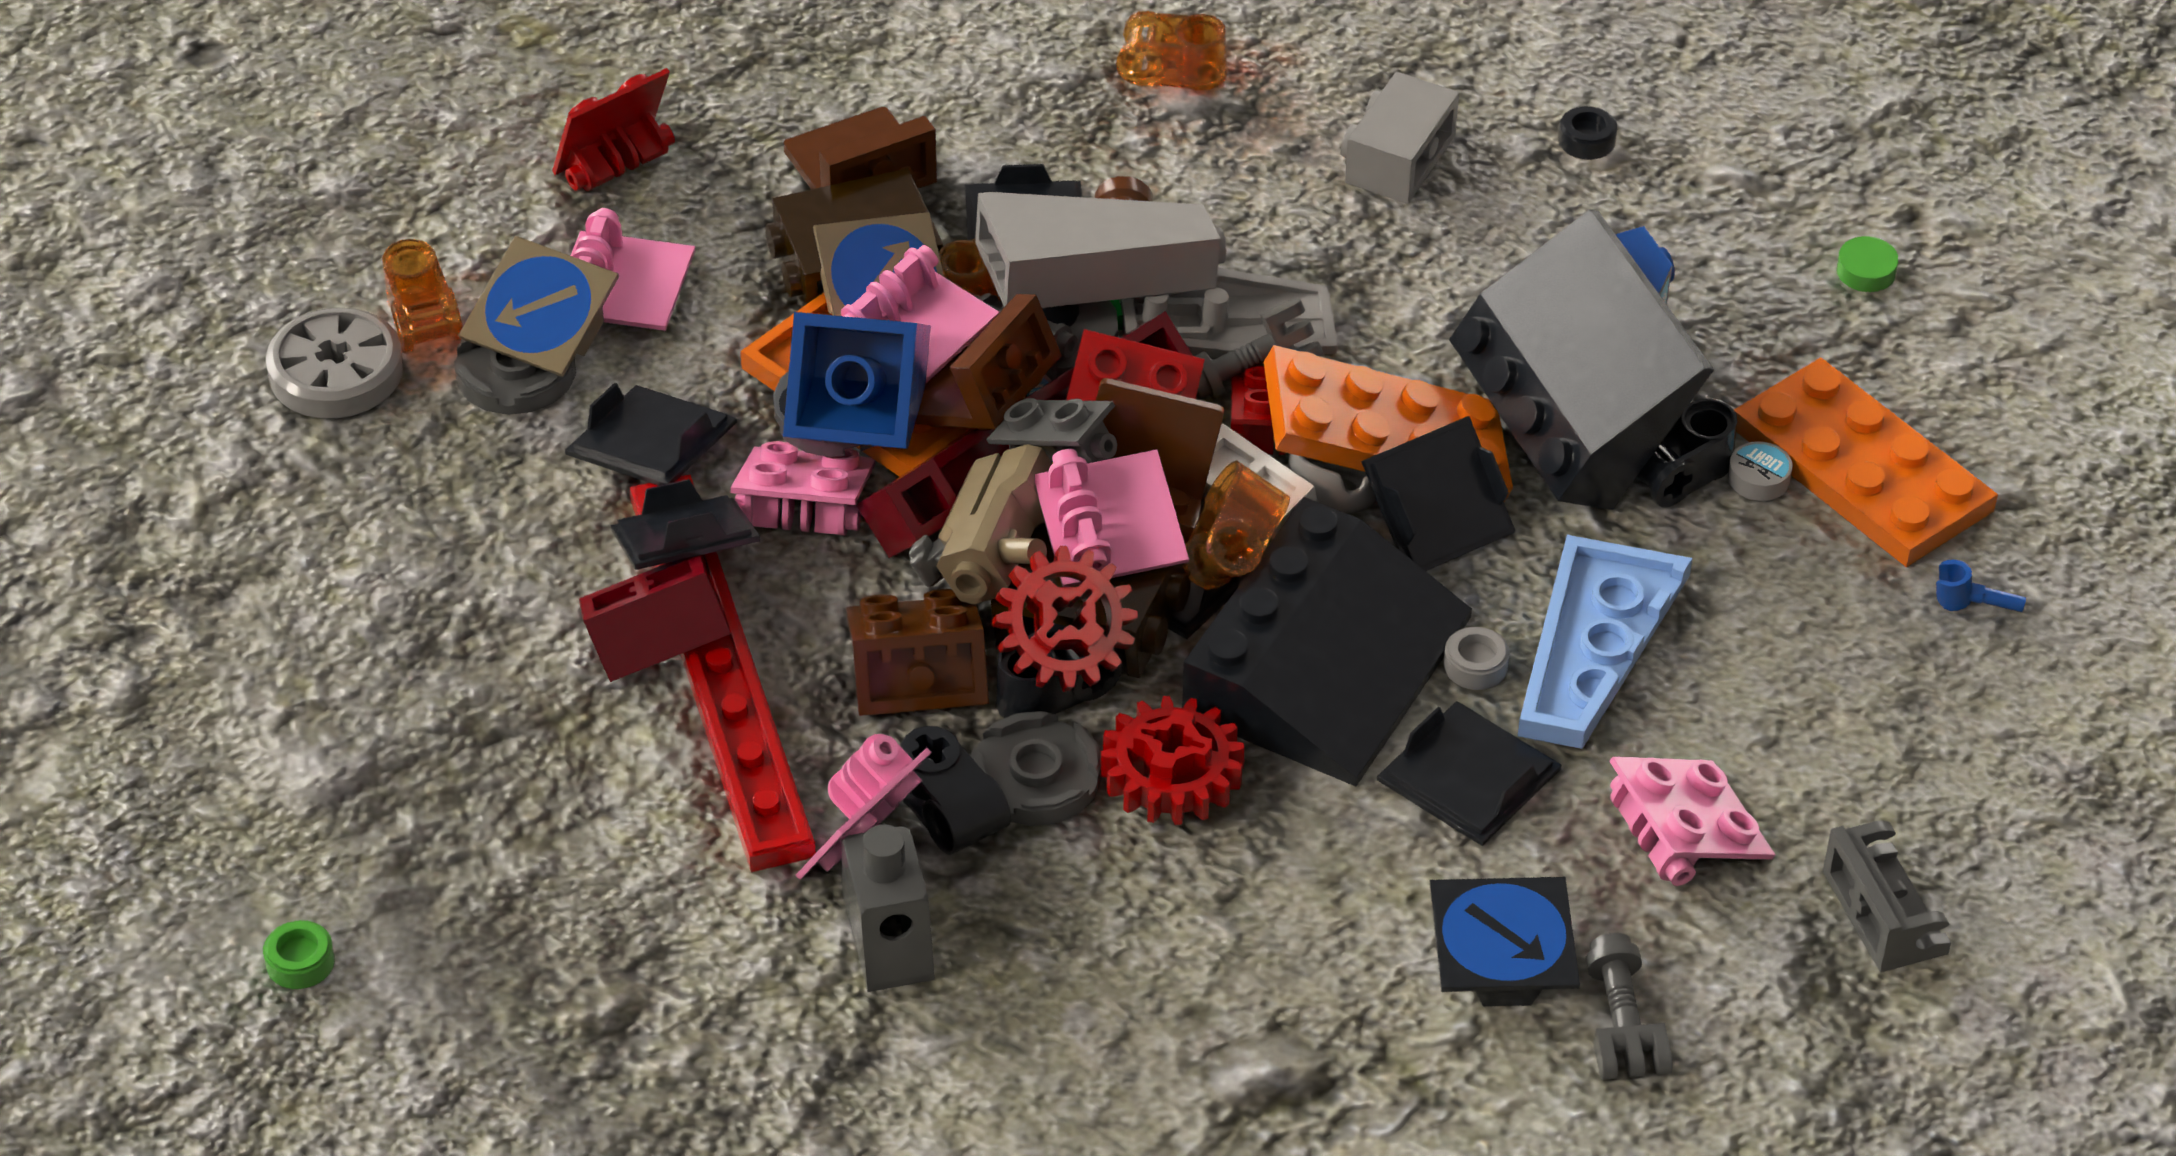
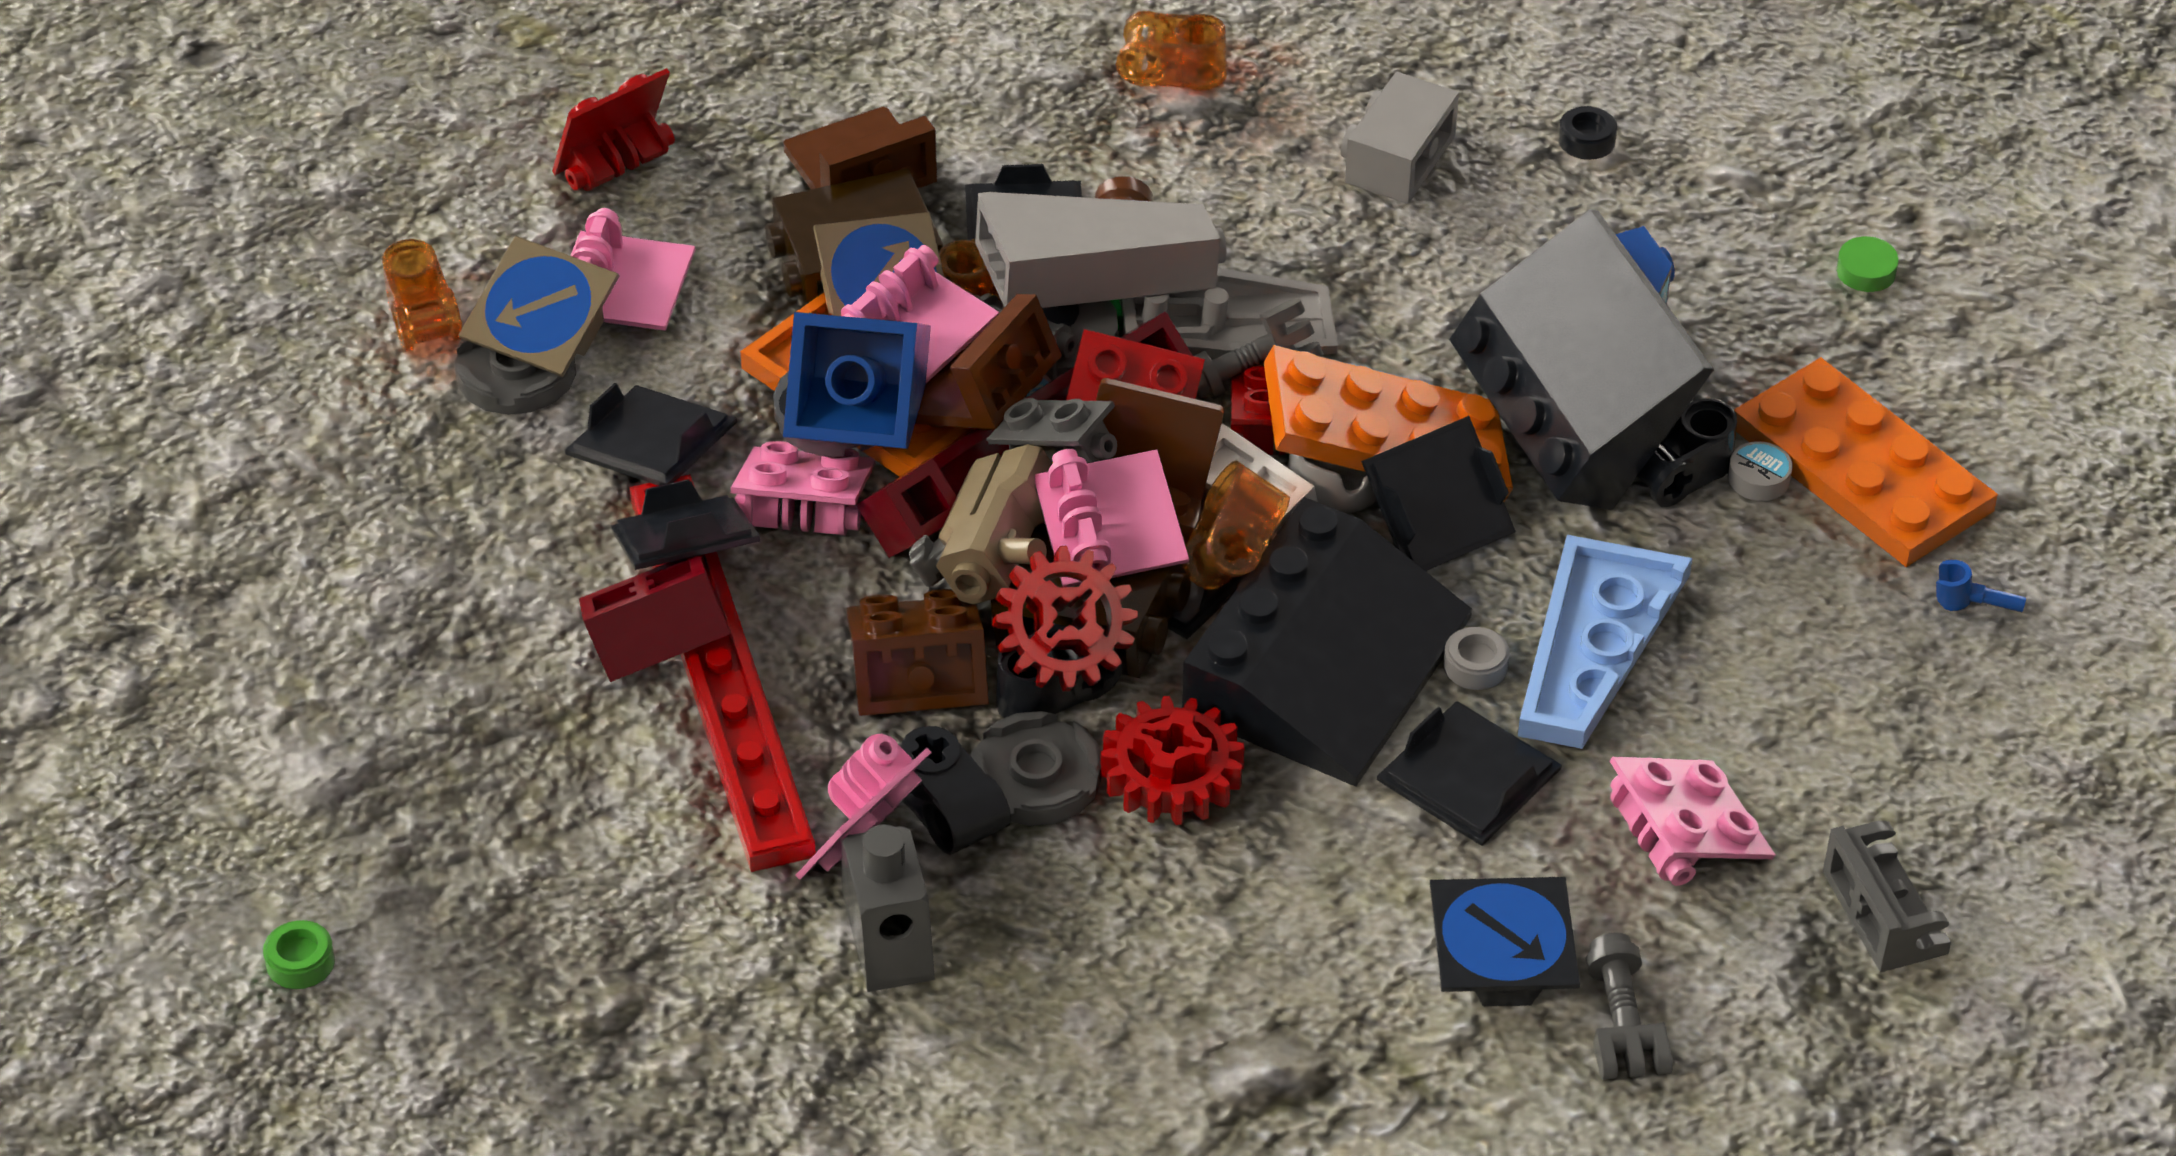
light grey wheel [266,308,403,418] -> none

